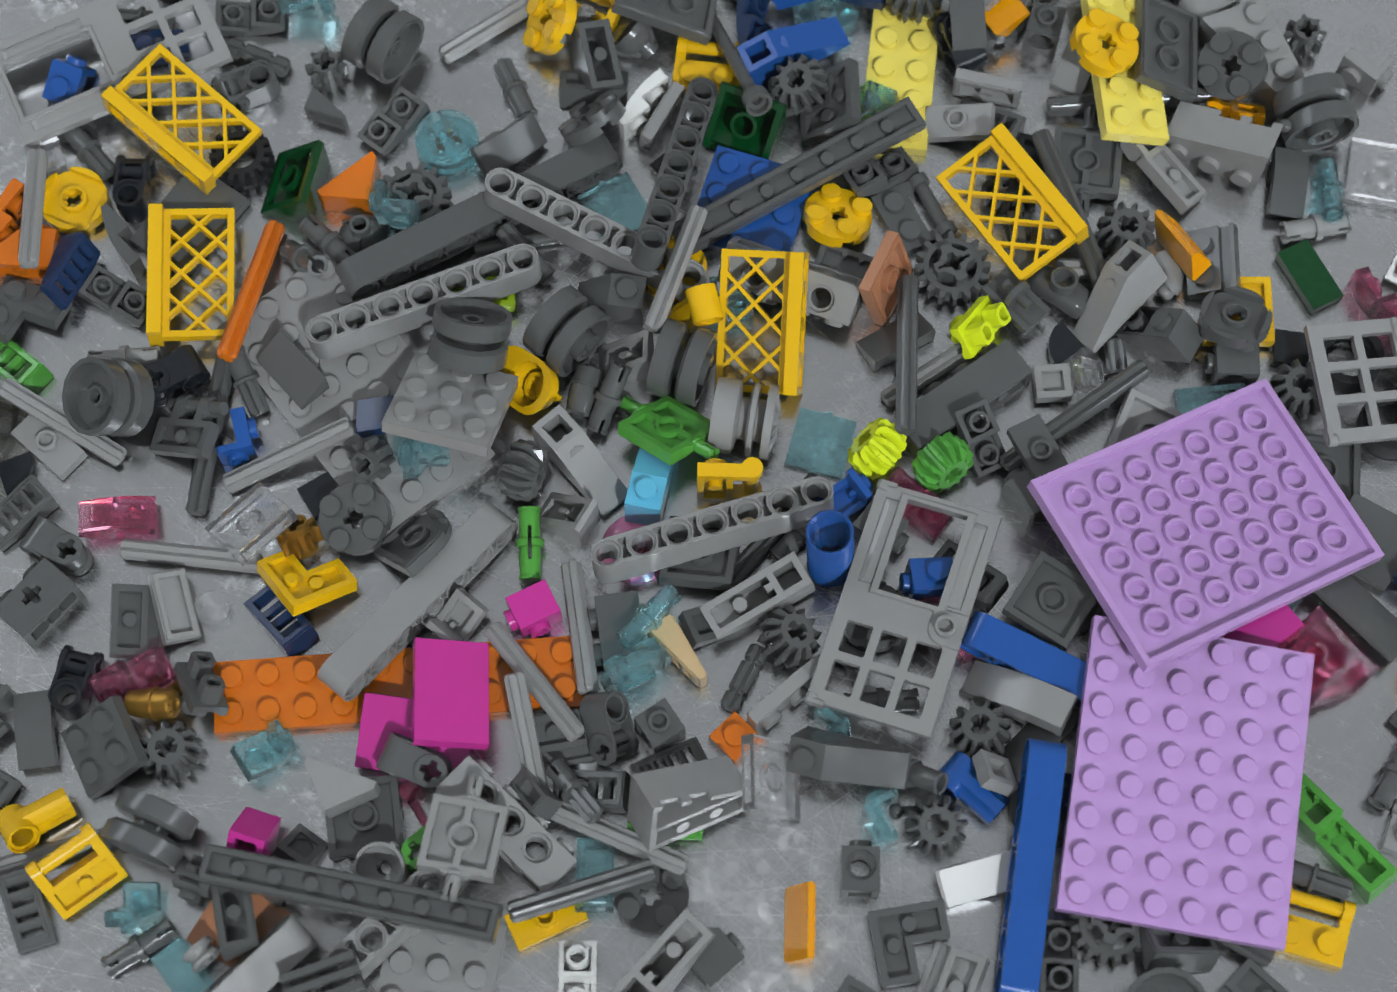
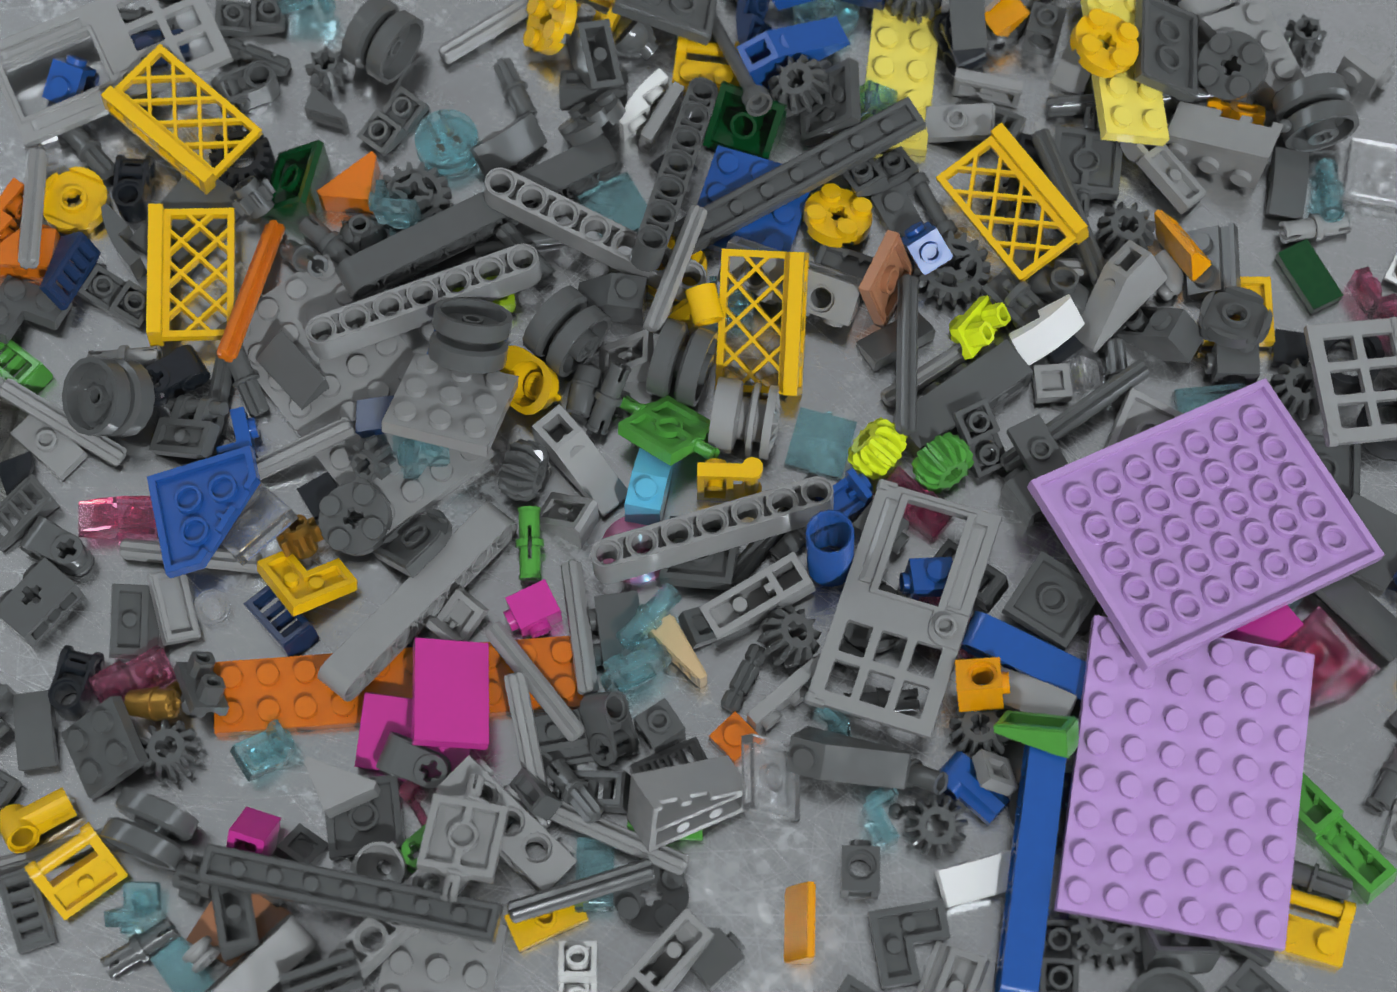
none -> blue plate [147,445,261,579]
none -> dark grey gear [231,175,276,219]
none -> bracket [901,221,953,275]
none -> light orange brick [955,657,1010,712]
none -> bright green slope [994,710,1079,758]
none -> white slope [1009,294,1085,365]

